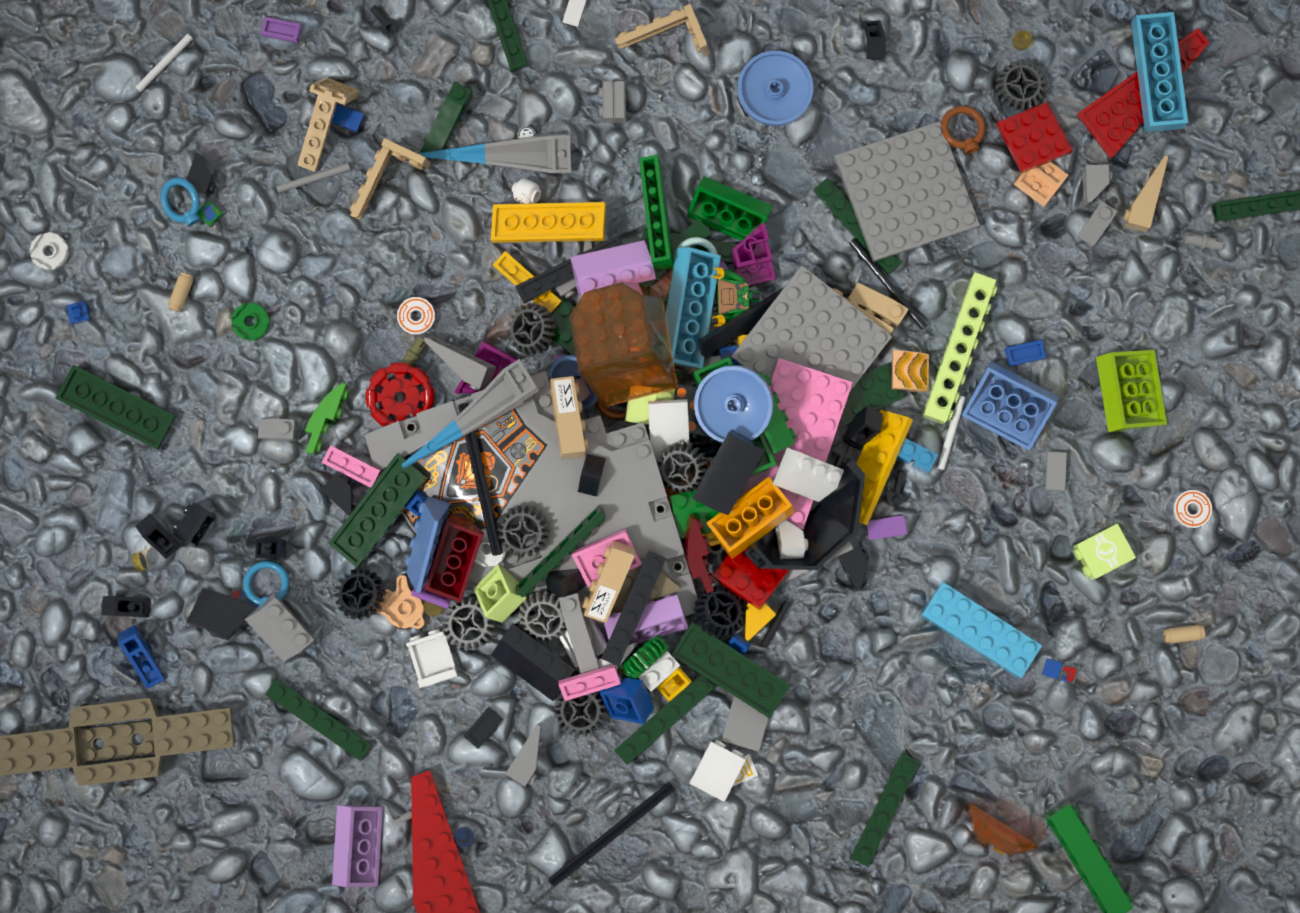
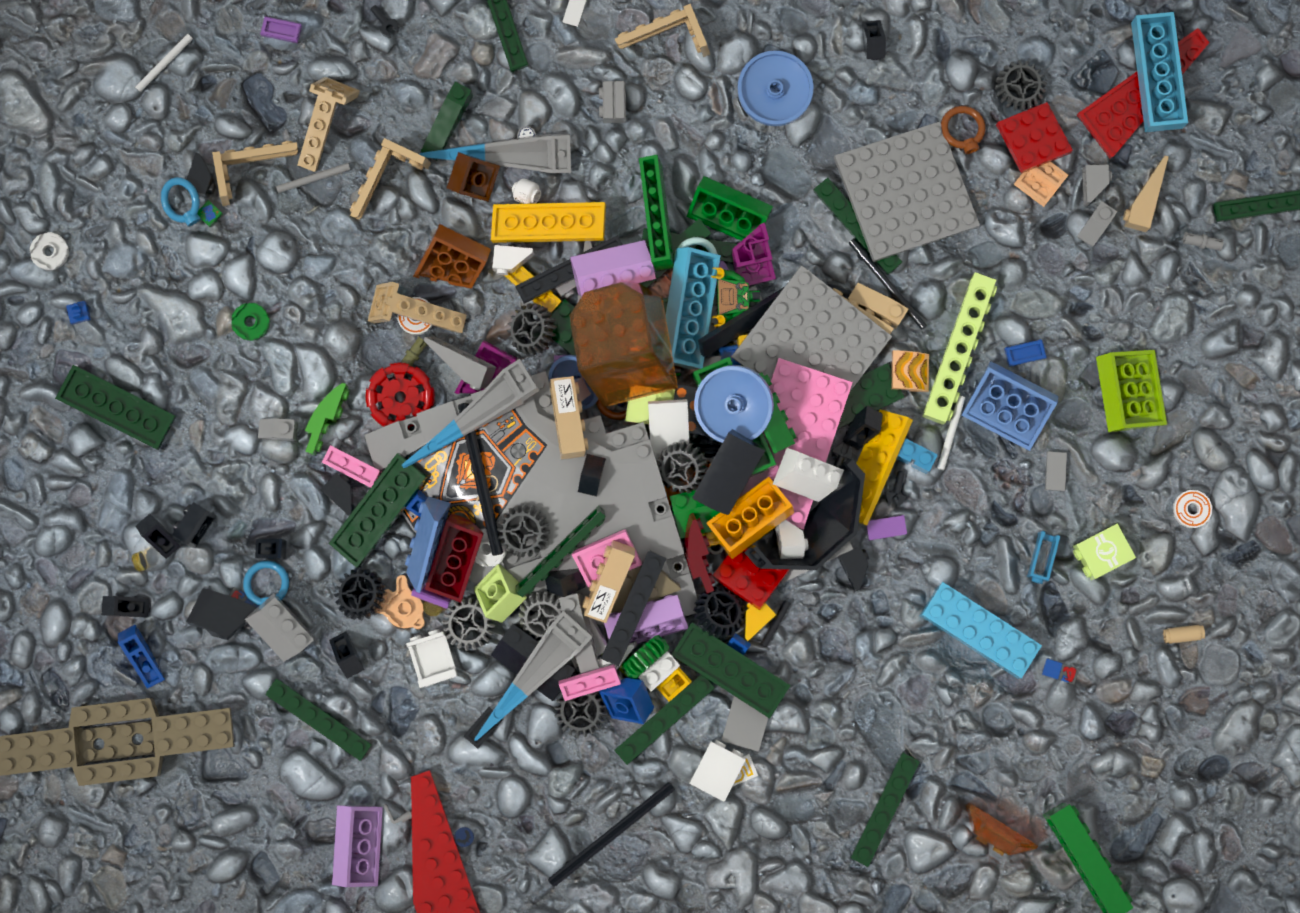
tan piece [168,272,193,313] -> none
blue tile [331,105,364,133] -> none
light grey slope [505,724,541,787] -> none
clear yellow tile [1012,31,1032,51] -> none
none -> tan bracket [212,141,298,206]
none -> black slope [329,631,364,679]
none -> tan bracket [368,282,467,333]
none -> dark orange wedge [413,224,491,289]
none -> reddish brown slope [447,152,500,202]
none -> light grey plate [475,610,593,741]
none -> white slope [492,245,534,275]
none -> dark azure window [1027,531,1060,584]

